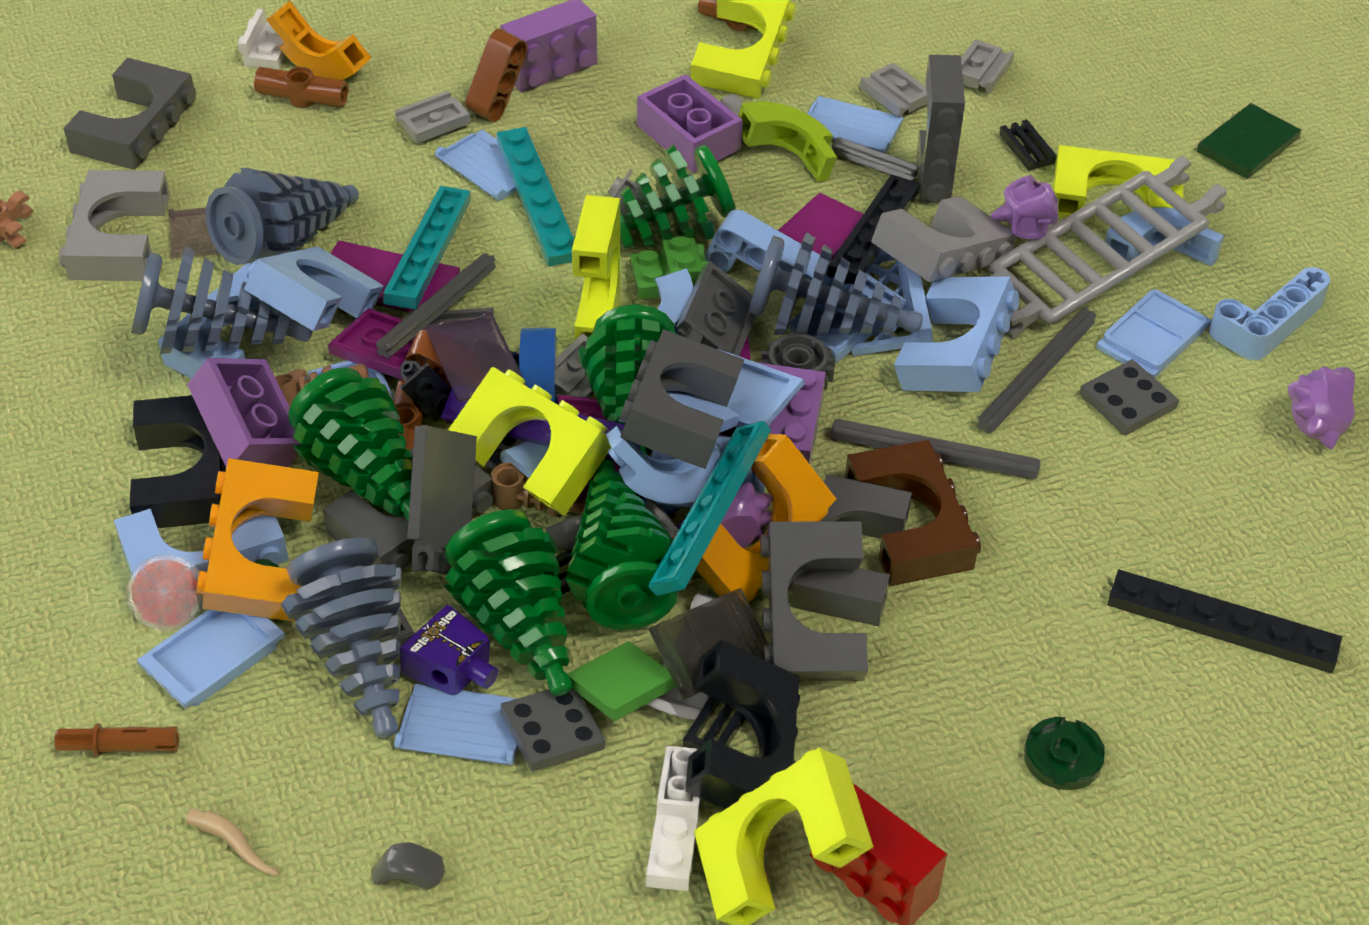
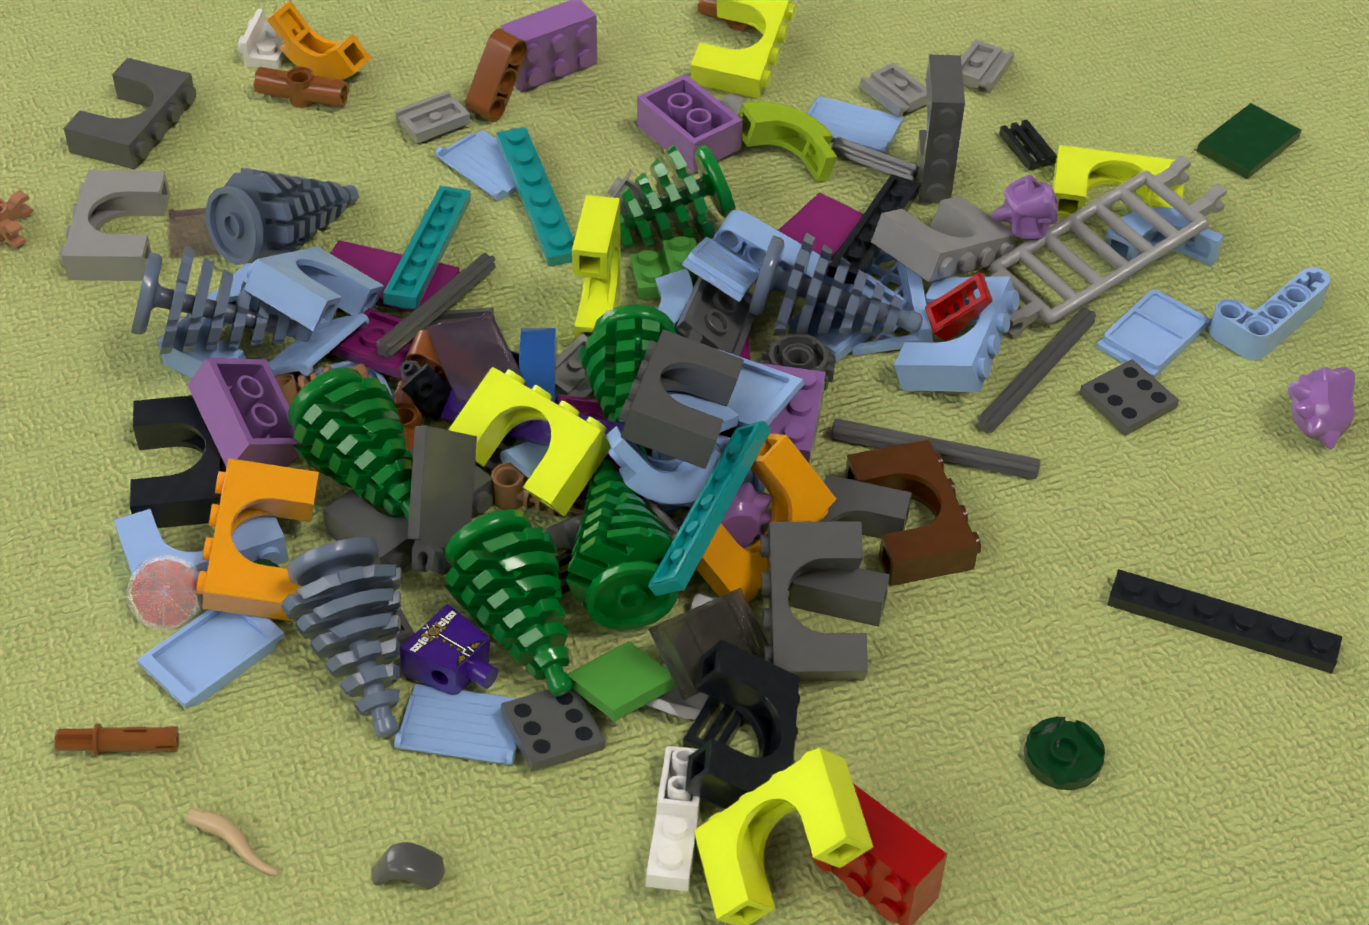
none -> light blue piece [268,313,369,376]
none -> light blue piece [682,237,760,302]
none -> red slope [925,272,993,341]

